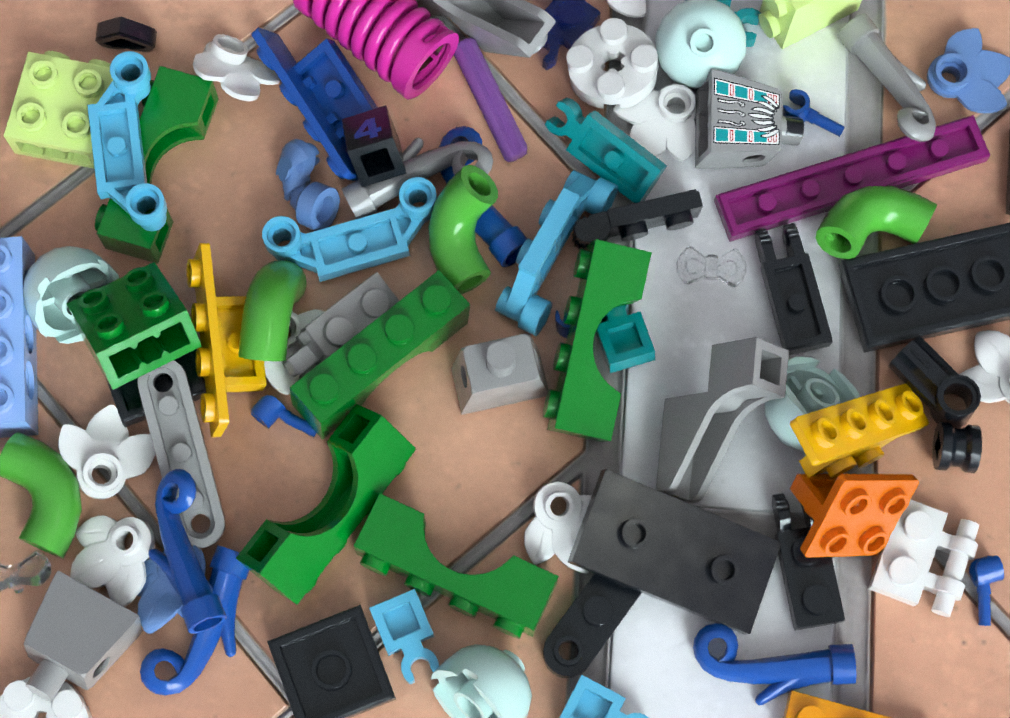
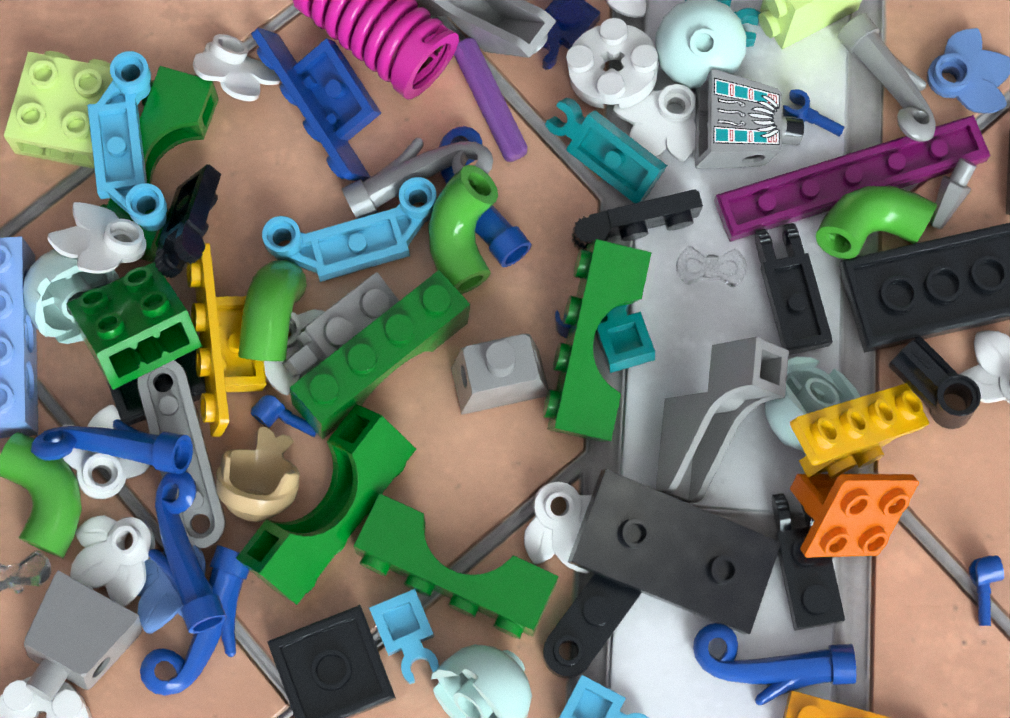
black tile [95,17,157,52] -> none
medium blue arm [276,139,340,231] -> none
black brick [342,105,406,187] -> none
medium azure plate [495,170,618,336] -> none
white plate [868,499,979,617] -> none
black wheel [932,422,982,473] -> none
none -> blue plant [31,419,193,474]
none -> white plate [47,202,146,274]
none -> black hinge [154,164,221,279]
none -> tan hat [216,427,300,522]
none -> light grey bar [930,158,977,229]

